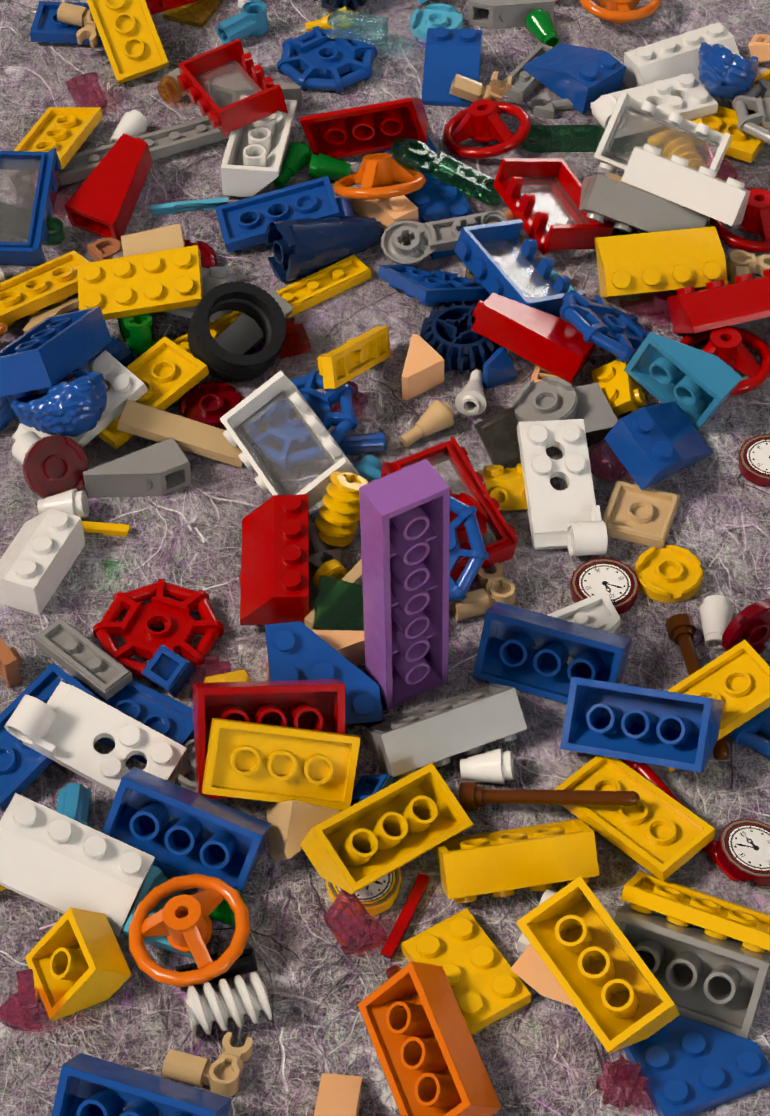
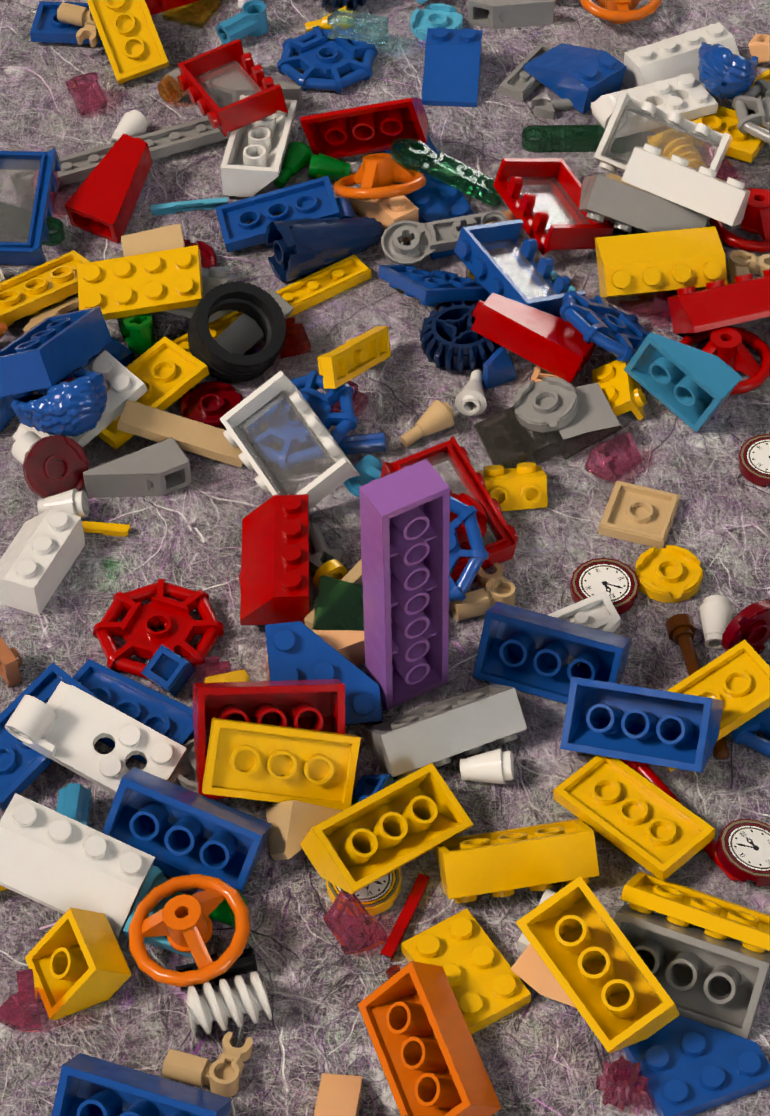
yellow plate [13,107,103,170] -> none
light grey tile [34,617,133,701] -> none
nougat tile [87,237,123,261] -> none
yellow piece [315,471,369,547] -> none
light nougat slope [402,334,444,400] -> none
red piece [443,99,531,159] -> none
tan bar [449,71,512,103] -> none
reddish brown piece [459,781,640,811] -> none
white hinge [517,419,608,556] -> none
green cone [525,9,560,47] -> none
blue slope [604,401,713,491] -> none

